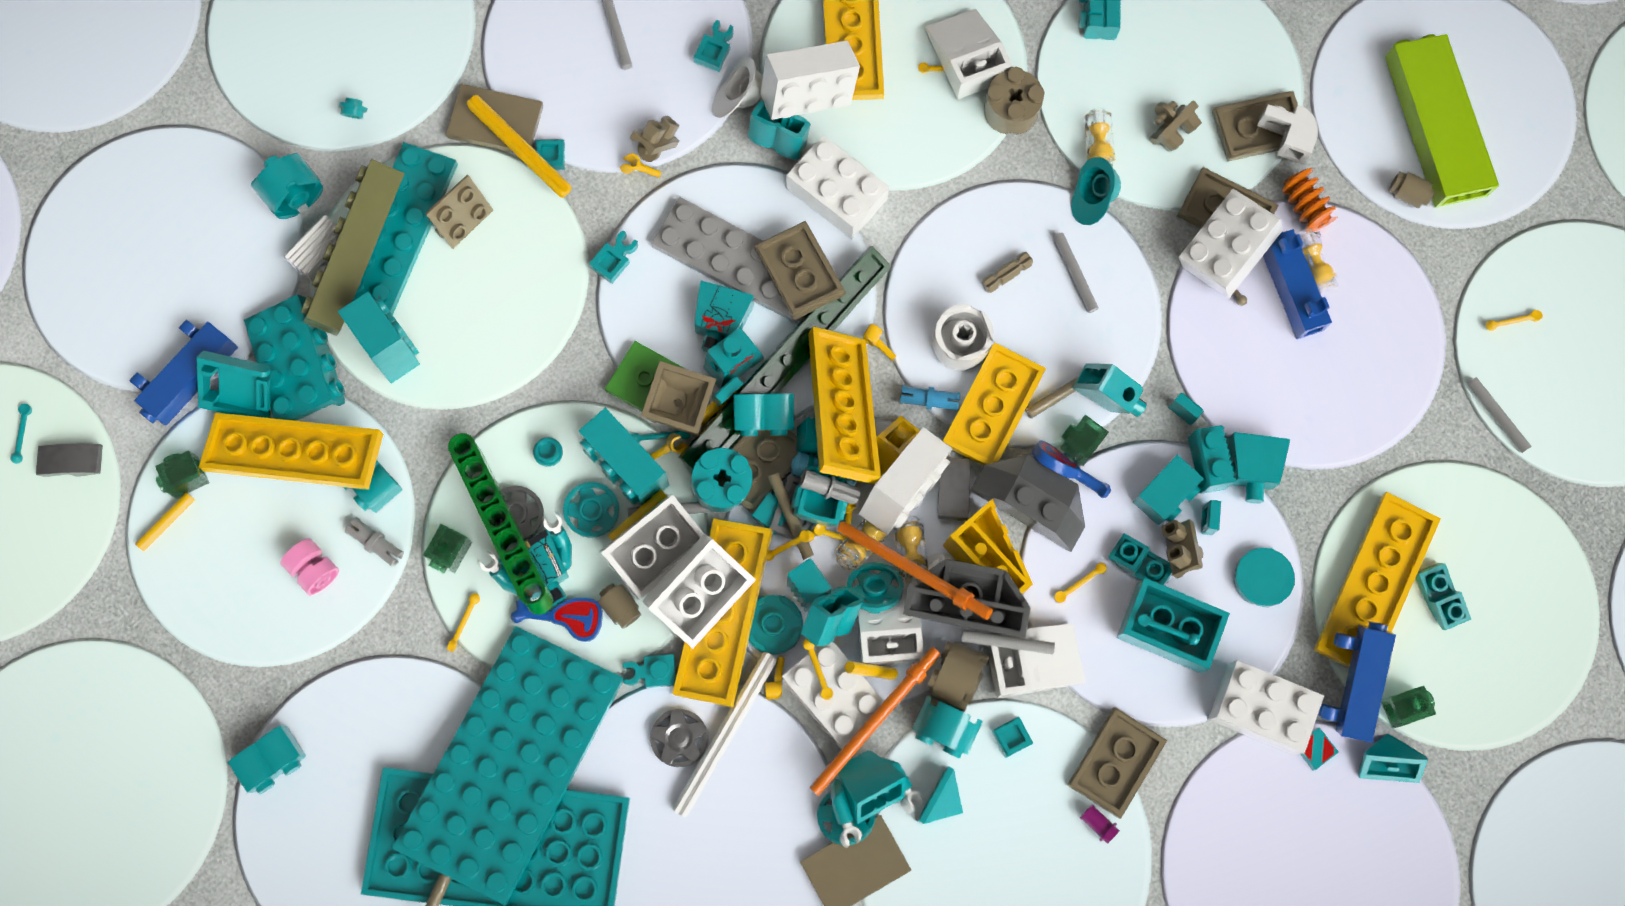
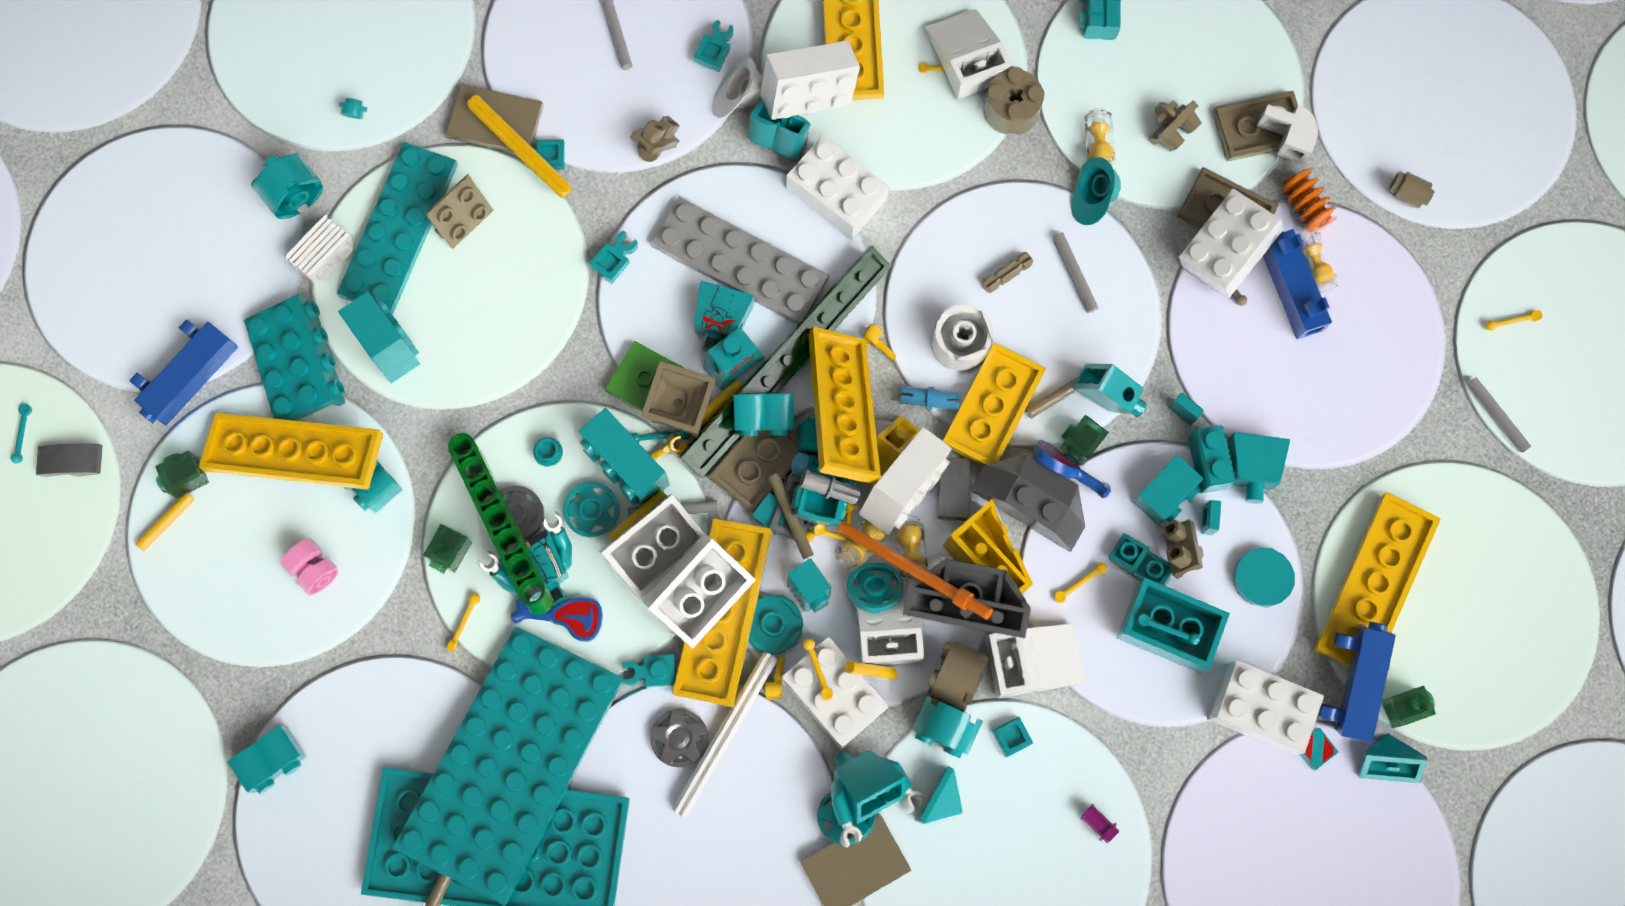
teal container [197,350,271,418] -> none
olive brick [301,159,405,336] -> none
light grey pin [345,517,404,567] -> none
dark tan brick [598,583,642,629] -> none
yellow hand [620,153,661,178] -> none
teal brick [690,448,752,512] -> none
teal tile [712,376,743,407] -> none
dark tan tile [754,221,846,320] -> none
yellow hinge [766,529,813,561] -> none
teal brick [801,586,864,646] -> none
orange bar [809,647,941,796] -> none
light grey bar [961,629,1055,655] -> none
dark tan tile [1067,707,1167,819] -> none
lime brick [1385,34,1500,208] -> none
teal slope [1416,563,1472,631] -> none

